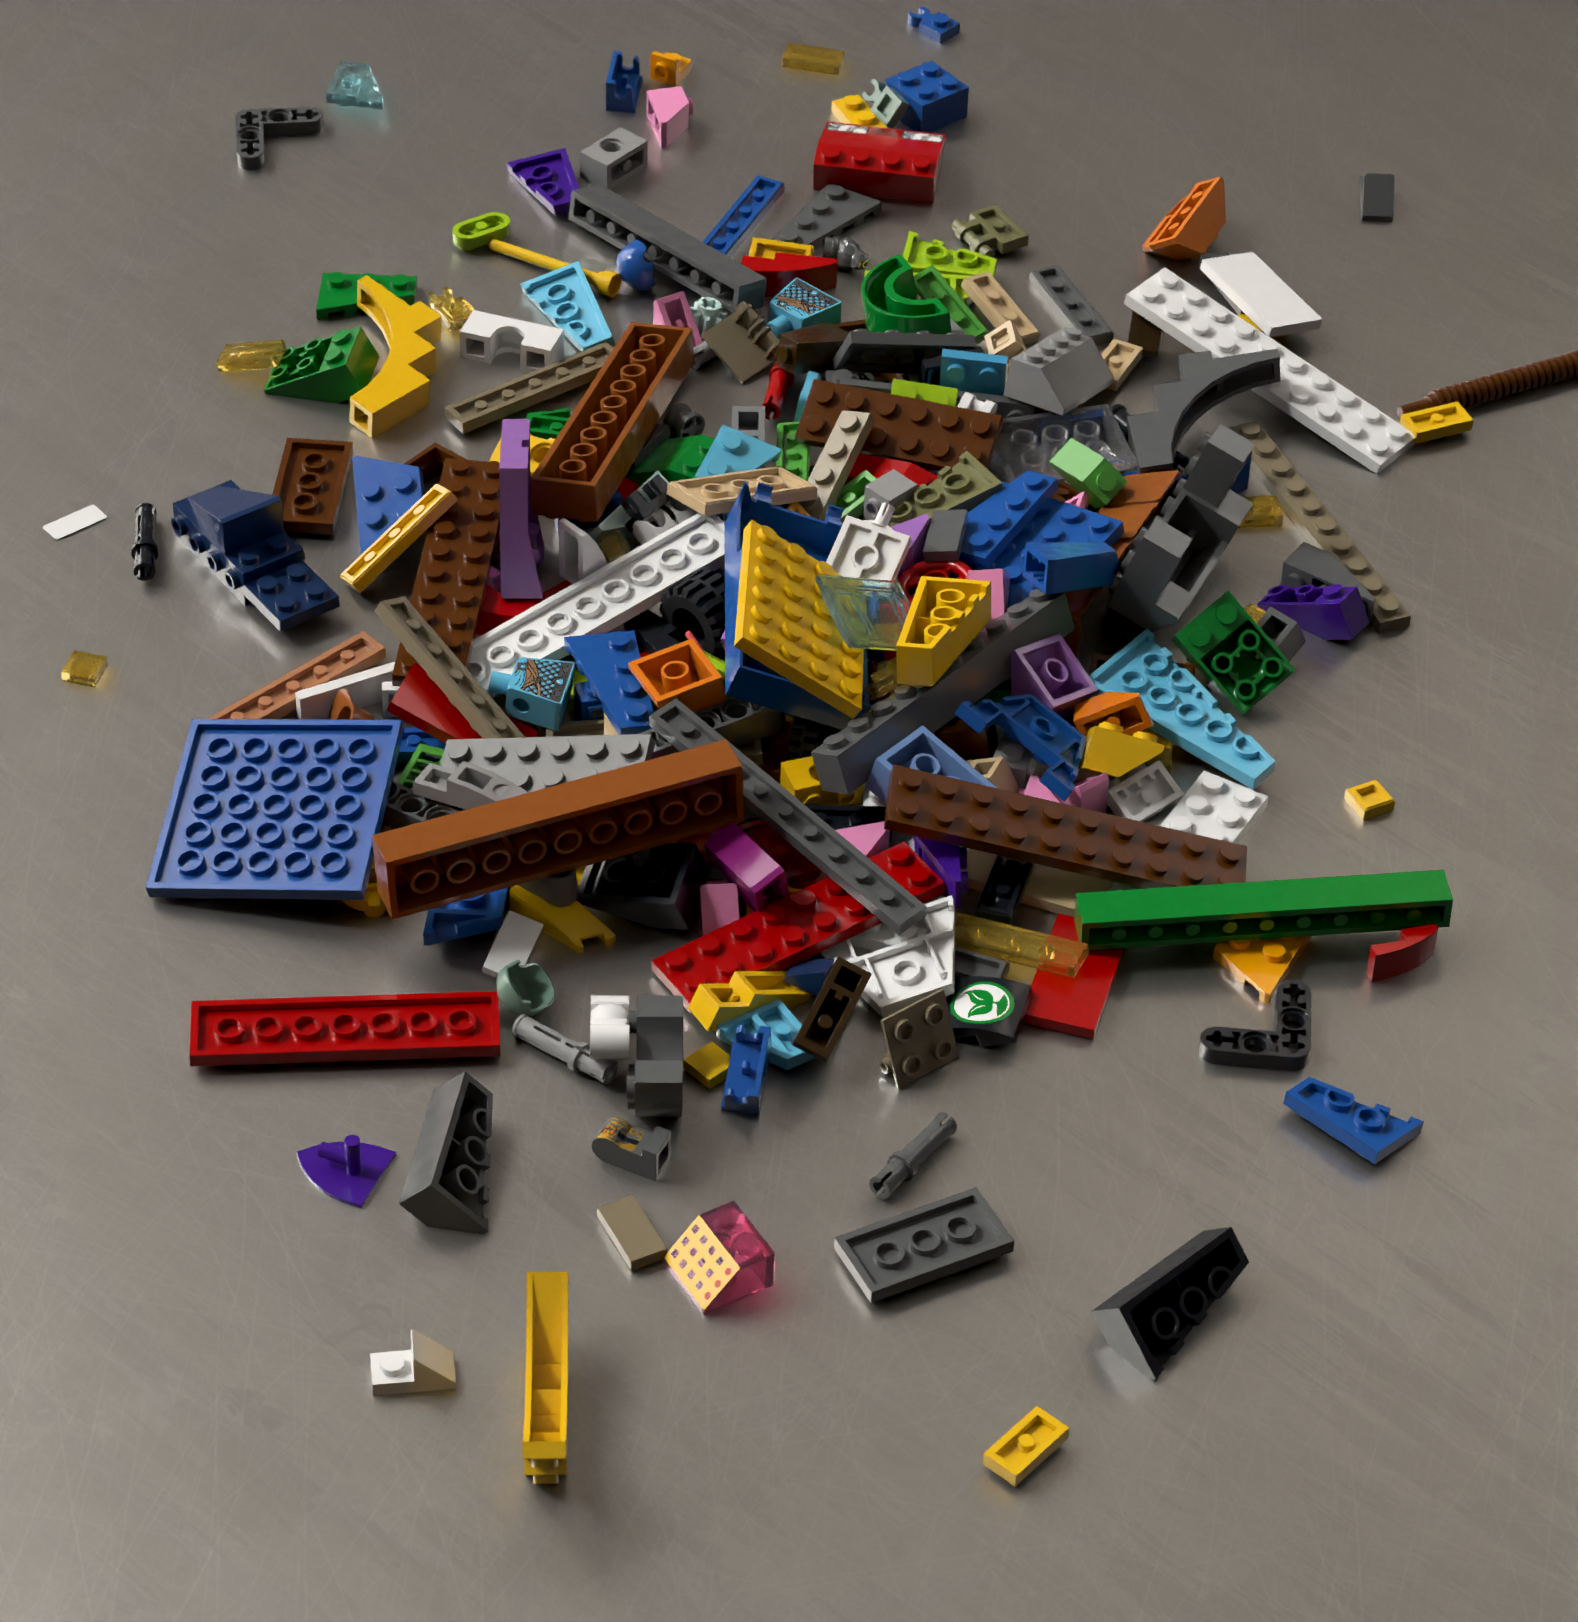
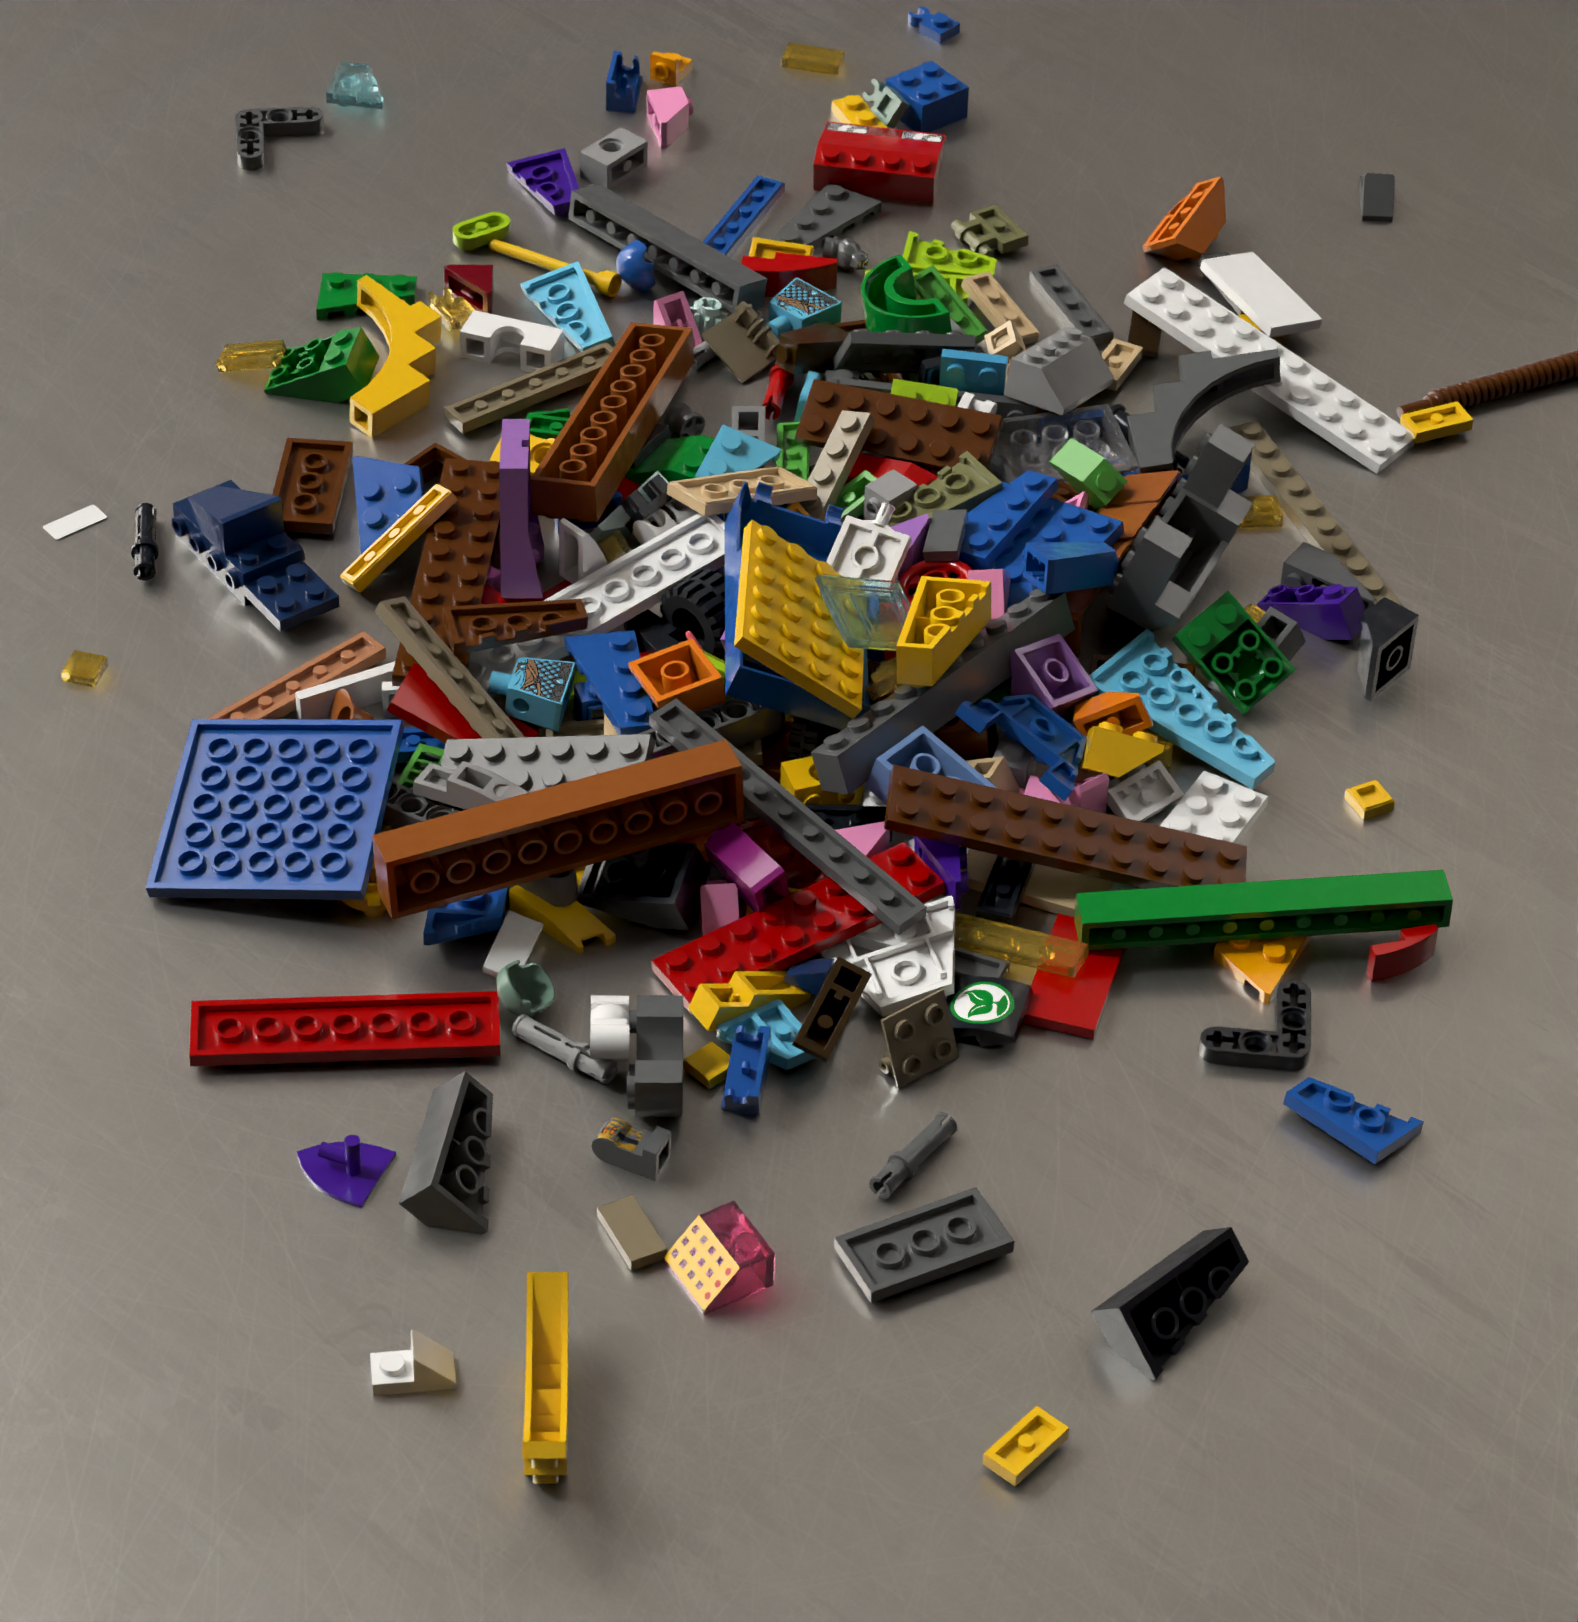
none -> reddish brown wing [442,599,588,656]
none -> dark red slope [444,264,494,314]
none -> black slope [1356,597,1419,701]

